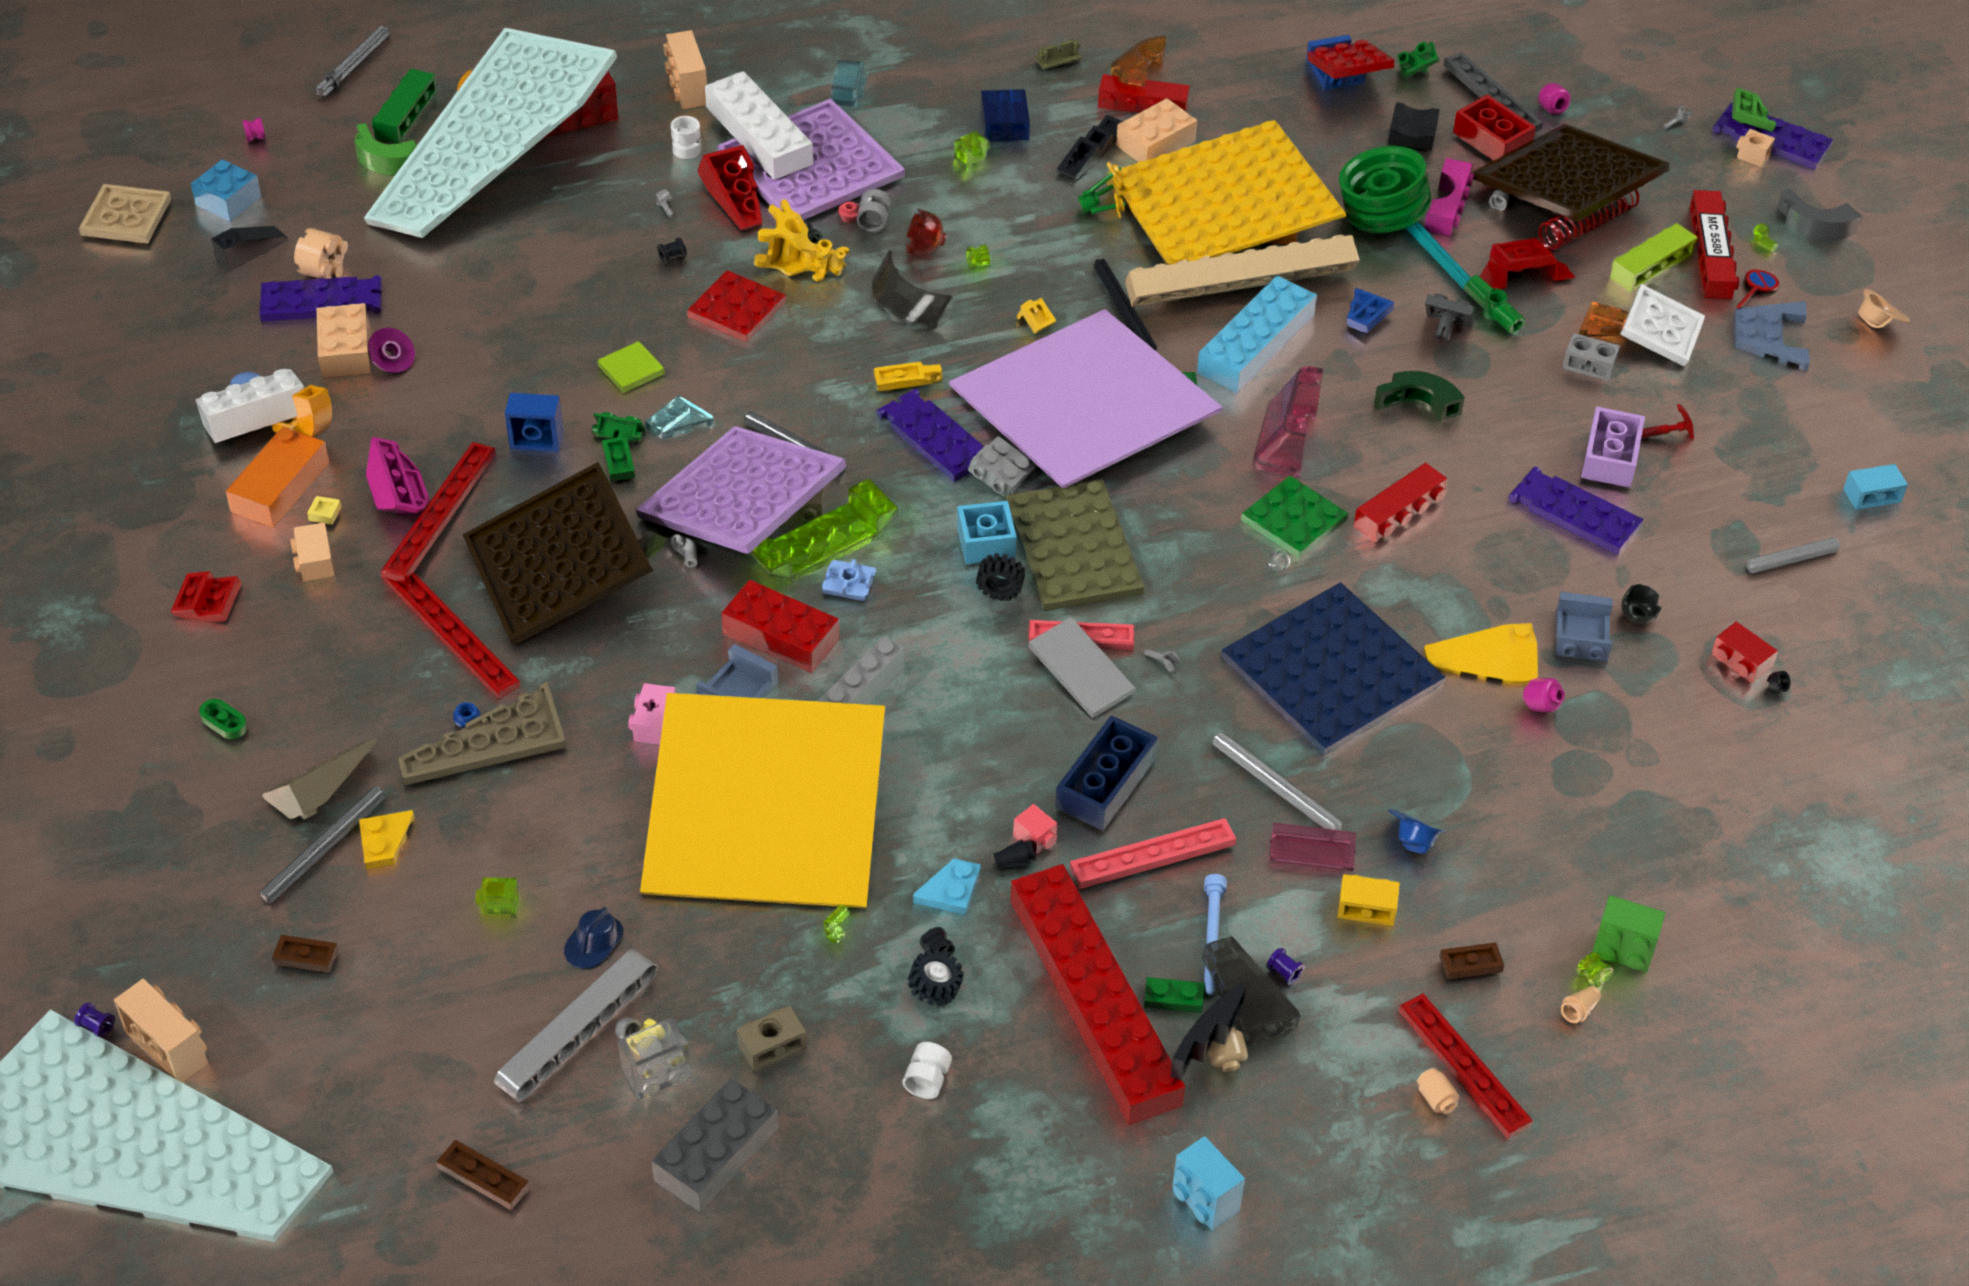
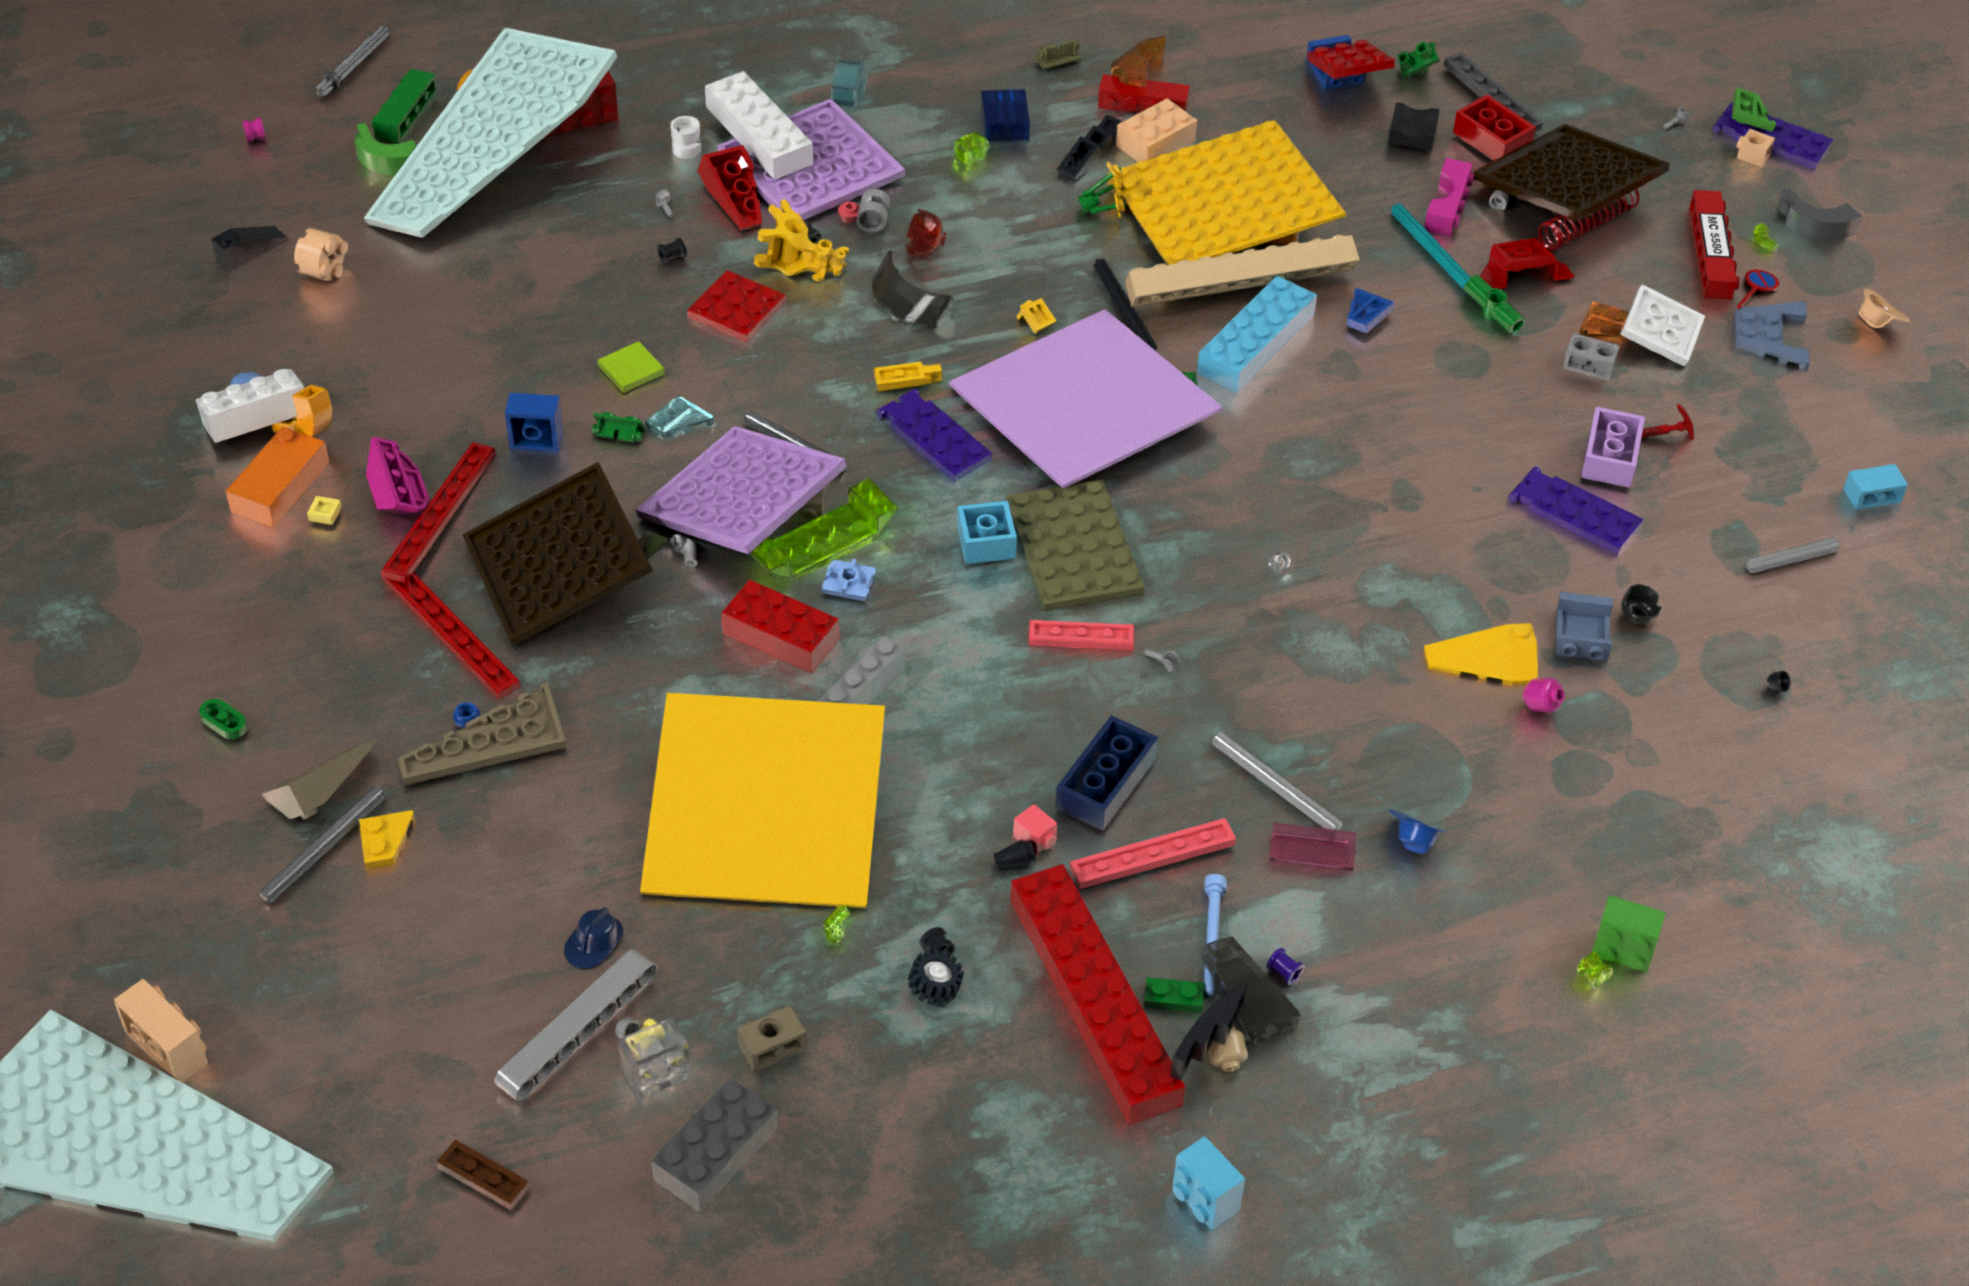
dark purple bush [74,1003,116,1038] -> none
tan plate [79,184,171,244] -> none
red slope [170,571,242,622] -> none
dark azure brick [191,159,261,222] -> none
dark purple hinge [259,275,382,322] -> none
reddish brown plate [272,935,339,973] -> none
light nougat brick [290,522,334,582] -> none
light nougat brick [316,303,371,378] -> none
magenta dish [368,327,415,374] -> none
clear neon green brick [475,877,520,918] -> none
green plate [602,436,635,482] -> none
bright pink brick [628,683,676,745] -> none
light nougat brick [663,30,707,110] -> none
sand blue panel [696,643,779,698] -> none
white wheel [902,1042,952,1099] -> none
medium azure wing [913,859,981,915] -> none
clear neon green wheel [966,244,990,270] -> none
light grey plate [968,436,1037,498] -> none
black tyre [976,553,1026,601] -> none
light grey tile [1029,617,1135,719] -> none
dark blue plate [1221,582,1446,756] -> none
green plate [1241,475,1348,559] -> none
clear pink windscreen [1253,366,1324,478] -> none
yellow brick [1337,874,1400,926] -> none
green wheel [1339,146,1432,233] -> none
red brick [1354,462,1448,543] -> none
dark green arch [1374,371,1465,422] -> none
red tile [1399,993,1533,1139] -> none
light nougat brick [1417,1068,1460,1114] -> none
dark grey plate [1425,293,1475,341] -> none
reddish brown plate [1439,942,1505,980] -> none
dark pink head [1538,83,1571,115] -> none
light nougat cone [1561,986,1601,1023] -> none
lime brick [1610,223,1697,293] -> none
red brick [1711,621,1778,684] -> none

